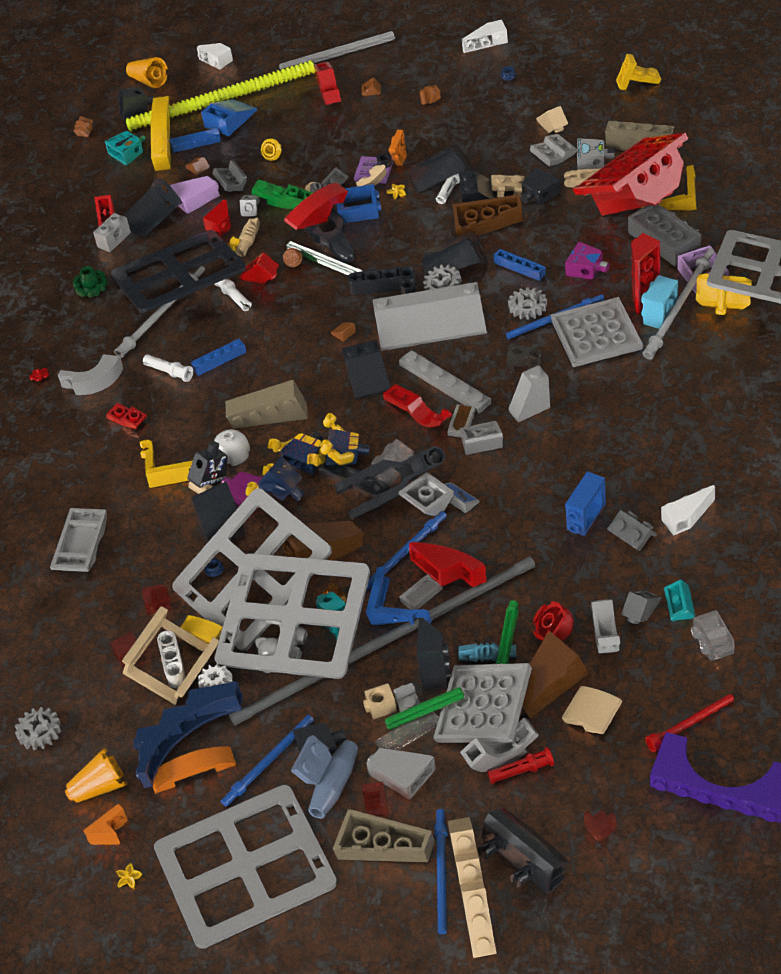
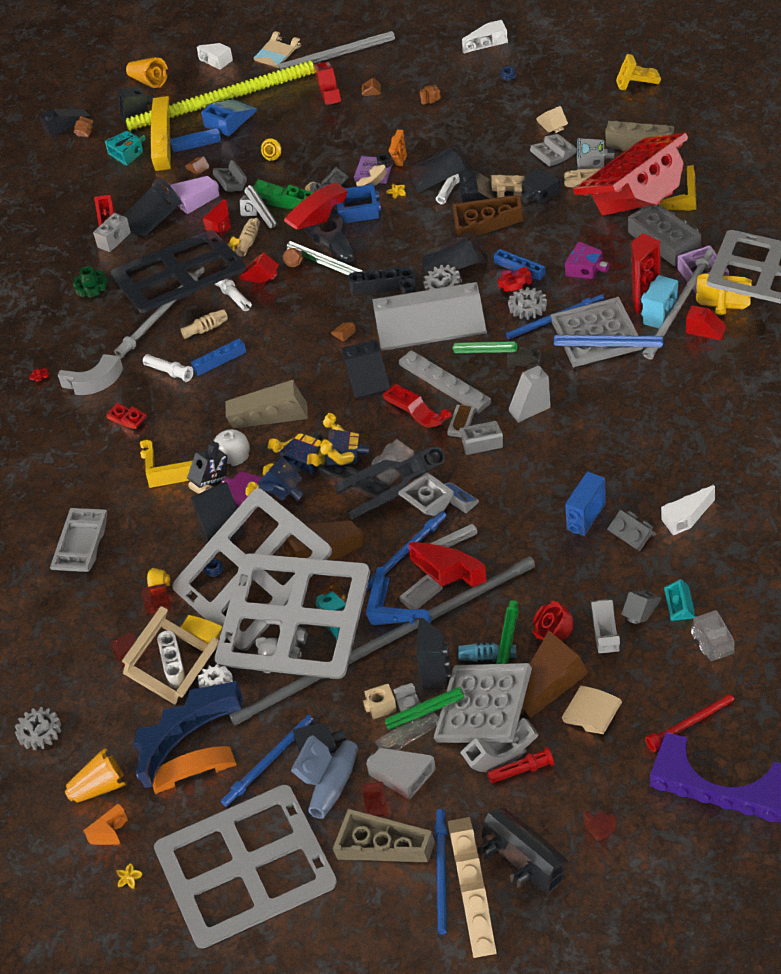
none -> black slope [39,109,91,138]
none -> yellow cone [147,568,170,595]
none -> tan hinge [180,309,228,339]
none -> light grey axle [245,185,277,229]
none -> tan flag [254,31,301,68]
none -> light grey axle [430,524,478,547]
none -> axle [452,341,518,354]
none -> red plate [497,267,533,292]
none -> axle [554,335,663,347]
none -> red slope [686,305,727,340]

